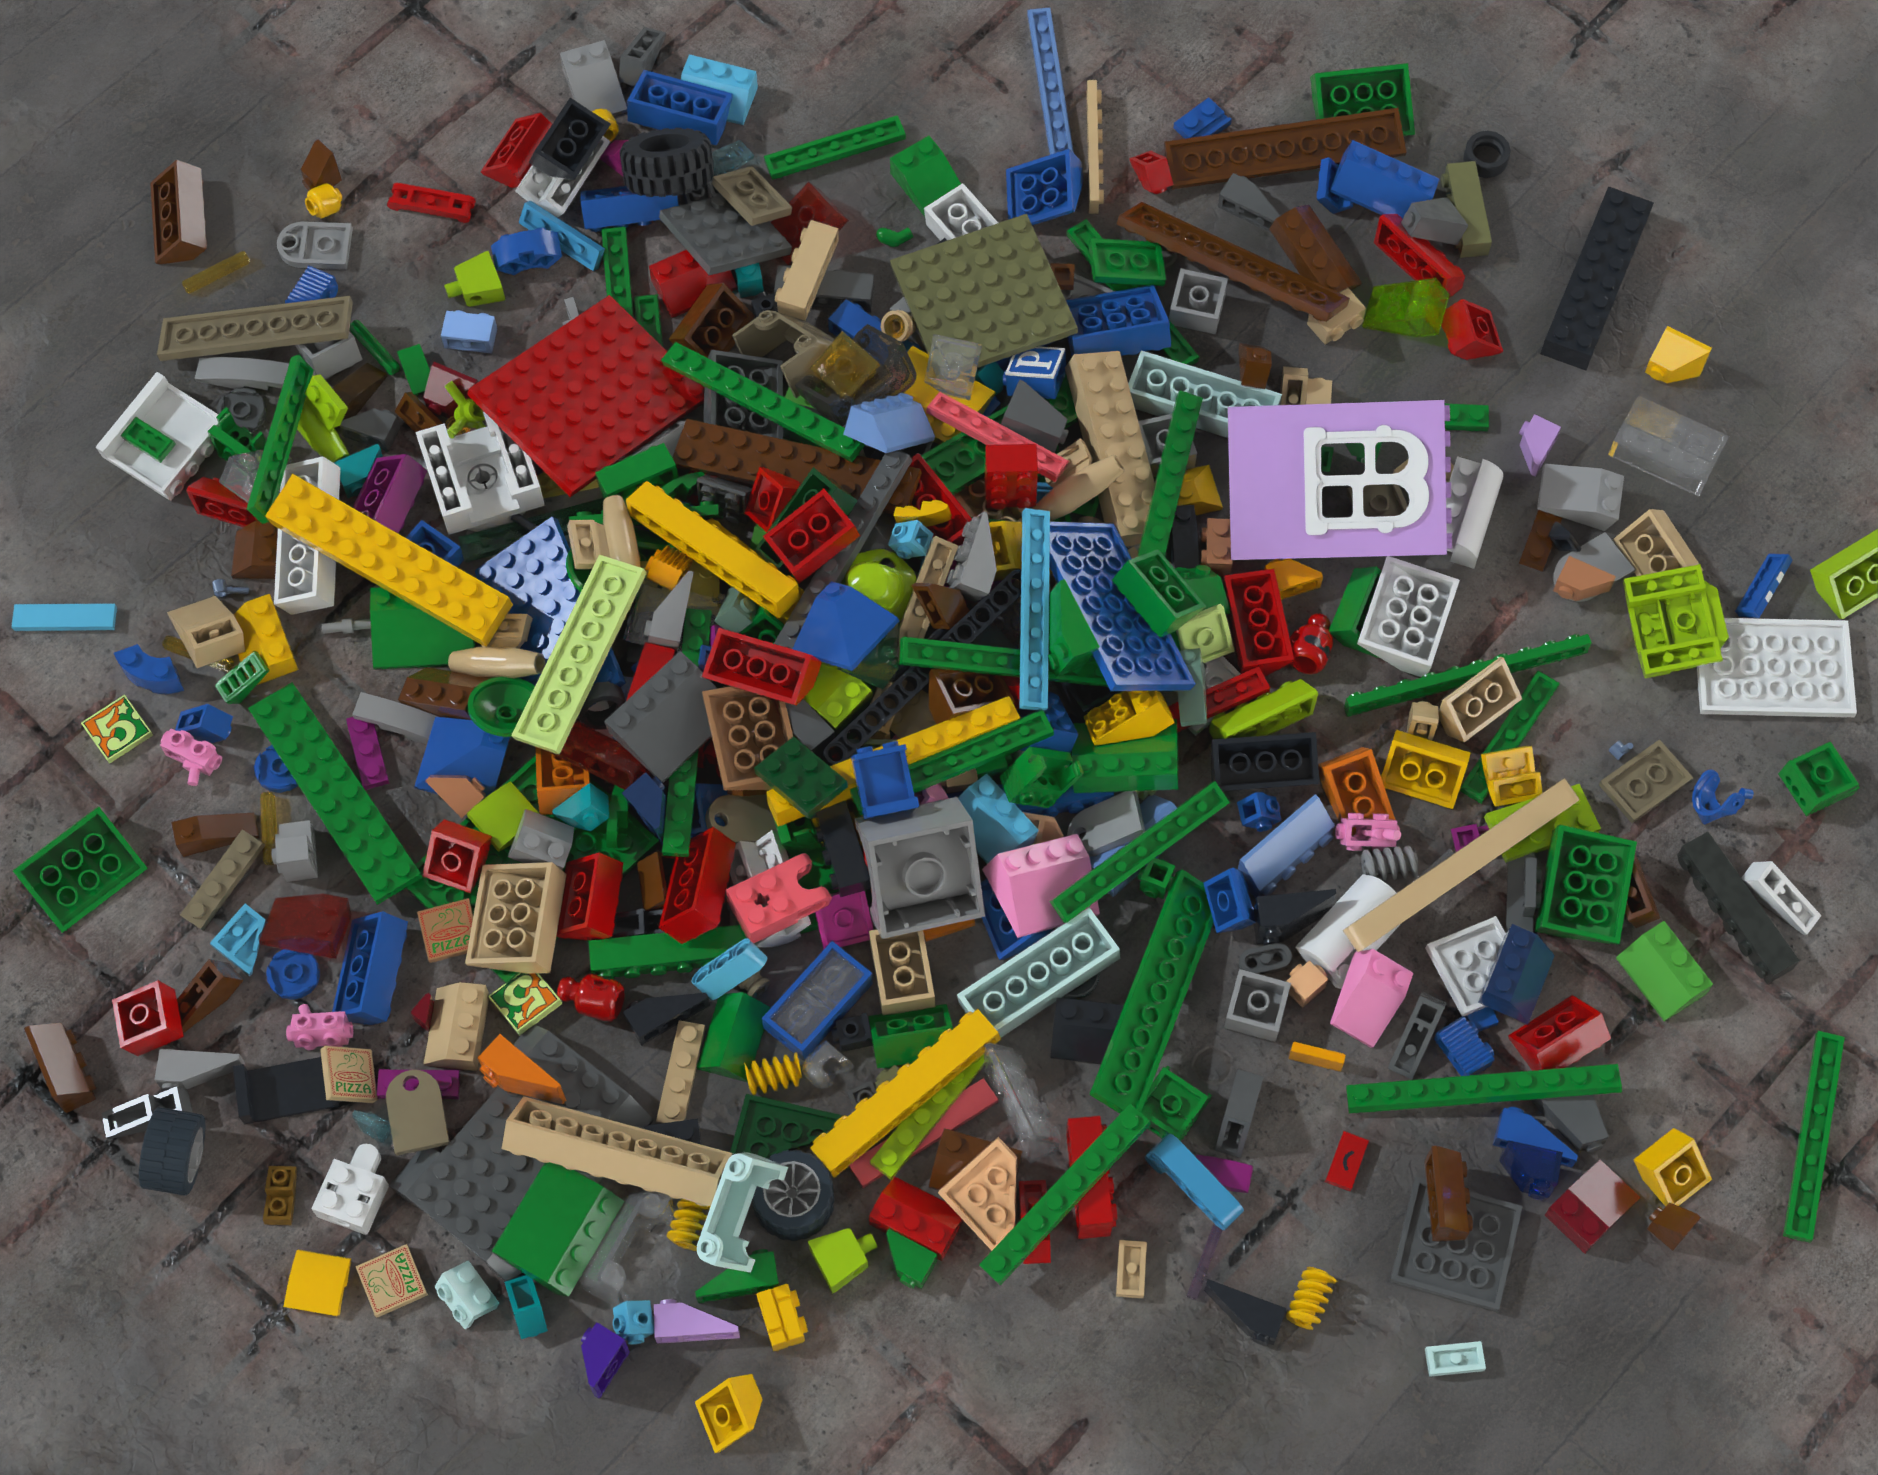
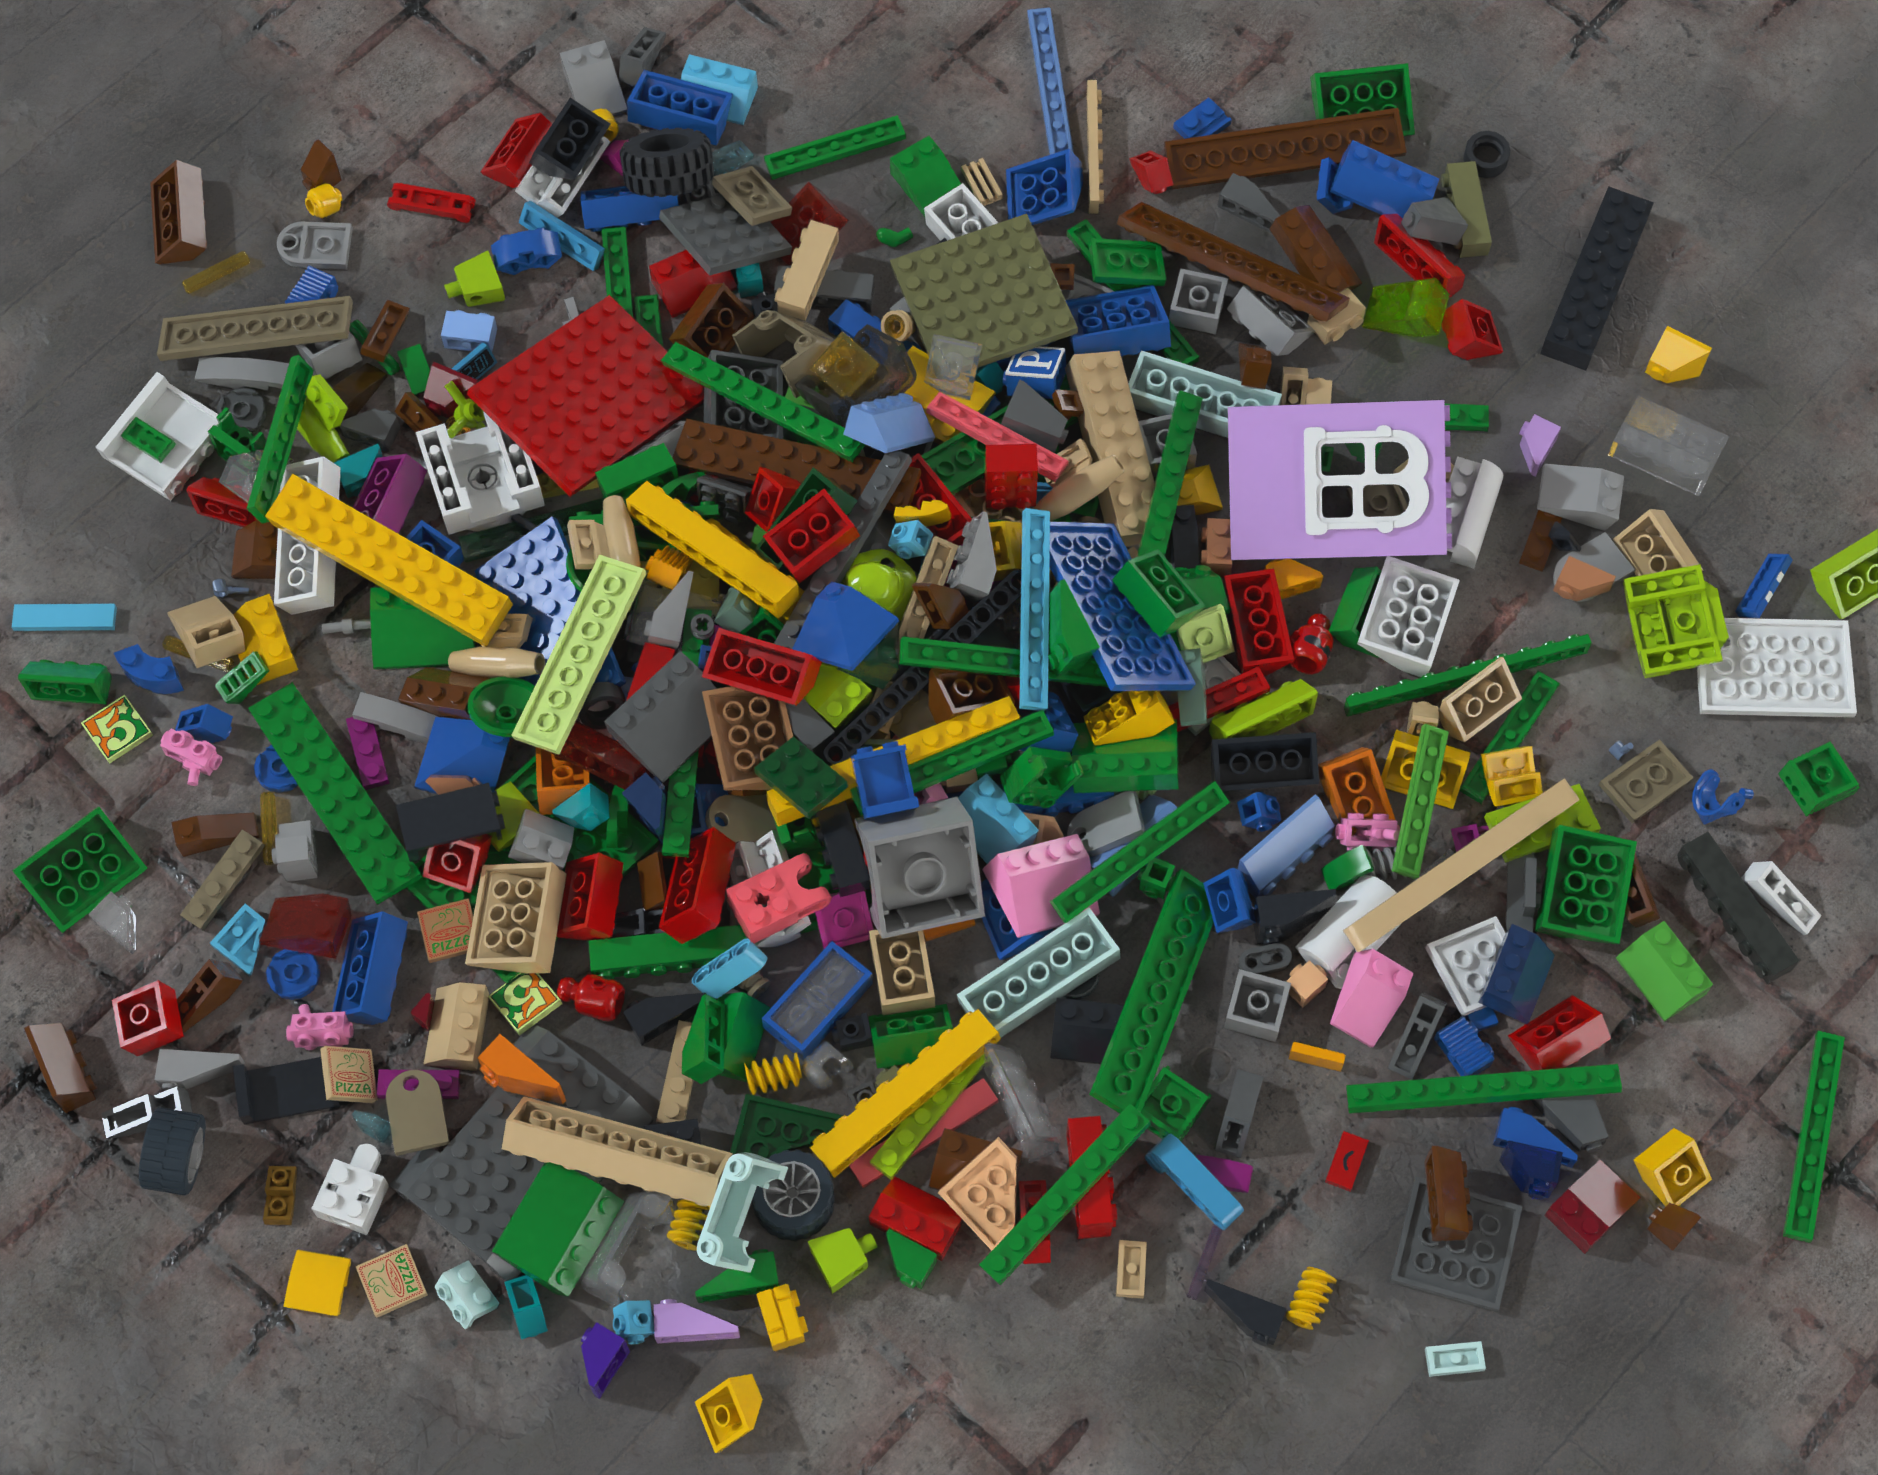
none -> green slope [18,660,112,704]
none -> clear slope [89,892,136,954]
none -> reddish brown plate [360,300,410,362]
none -> black panel [396,783,506,862]
none -> tile [452,342,498,380]
none -> green slope [682,994,725,1084]
none -> dark grey bush [691,614,714,640]
none -> tan tile [961,158,1003,206]
none -> reddish brown tile [1052,390,1084,420]
none -> light grey slope [1227,286,1315,356]
none -> green slope [1321,845,1374,891]
none -> bright green tile [1392,724,1449,879]

